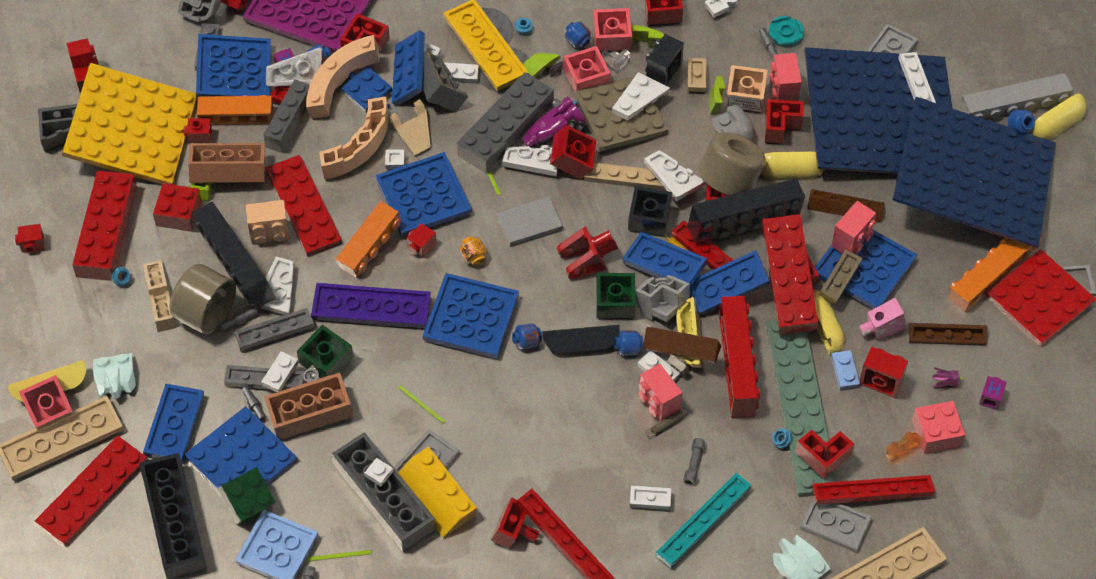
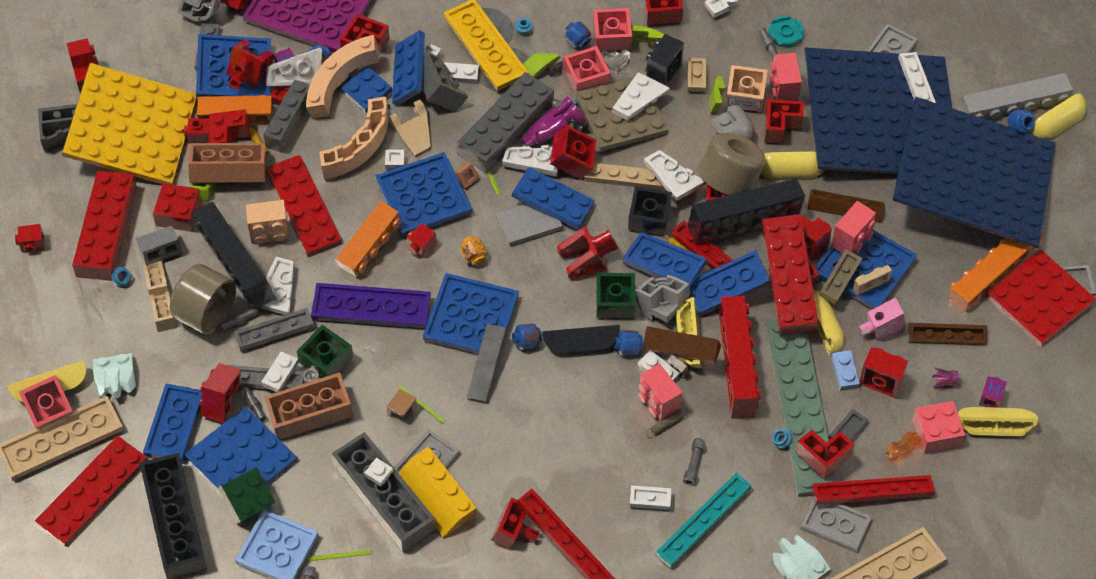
none -> dark grey brick [136,225,182,266]
none -> red brick [200,363,241,423]
none -> red brick [209,109,251,143]
none -> red piece [226,39,274,89]
none -> yellow piece [250,128,271,159]
none -> medium nougat panel [387,389,417,417]
none -> nougat tile [454,162,479,188]
none -> dark grey tile [467,324,506,403]
none -> blue plate [511,167,595,230]
none -> red brick [801,215,832,262]
none -> dark grey tile [828,409,869,441]
none -> tan plate [853,265,892,295]
none -> light yellow brick [958,407,1038,436]

